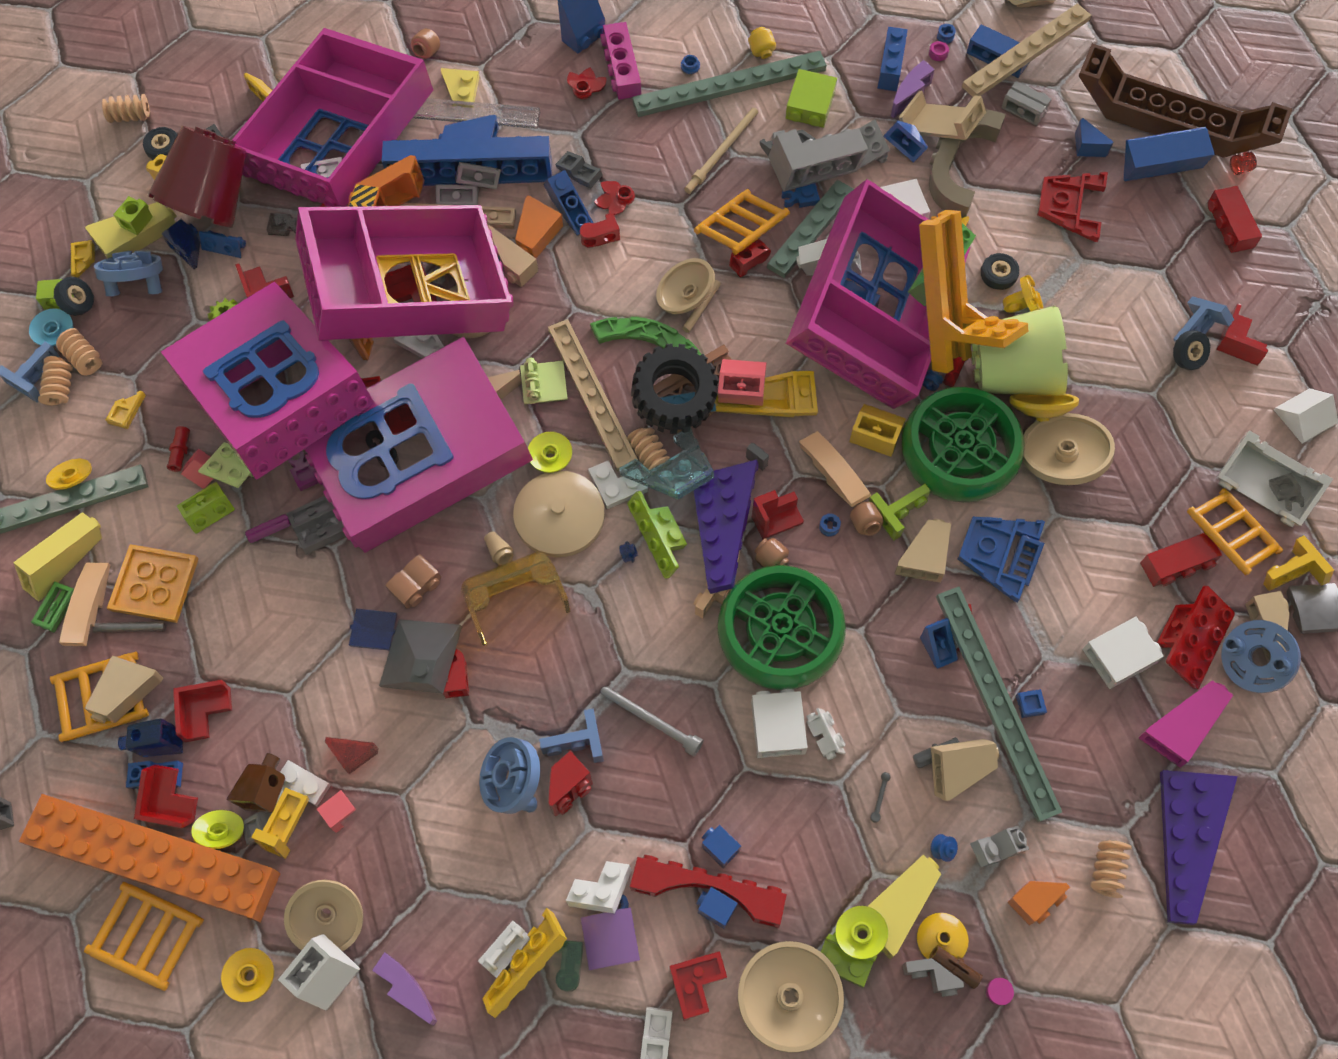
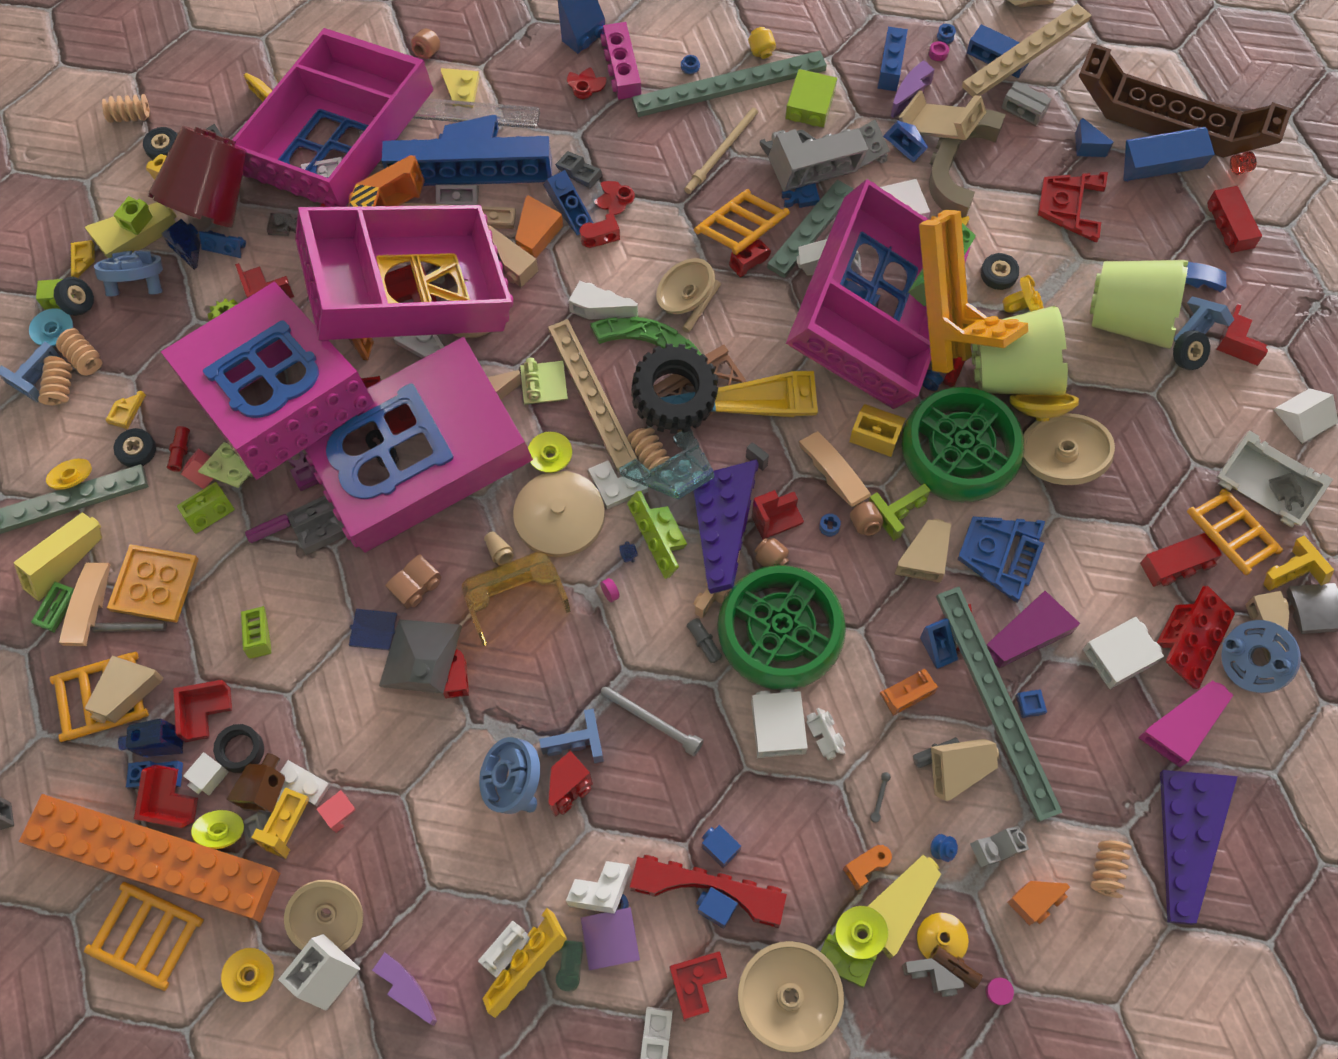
clear red slope [325,737,379,774] -> none
light grey slope [455,162,501,189] -> none
coral slope [718,359,767,406] -> none
none -> black bush [113,428,156,467]
none -> white brick [183,752,229,795]
none -> black tyre [213,724,264,773]
none -> lime slope [241,606,271,659]
none -> white slope [568,281,638,320]
none -> dark pink tile [600,578,620,602]
none -> dark grey axle [687,618,722,663]
none -> orange leg [843,845,892,891]
none -> orange hinge [880,669,938,716]
none -> magenta slope [986,591,1080,669]
none -> yellowish green cone [1090,260,1188,349]
none -> slope [1185,262,1227,292]

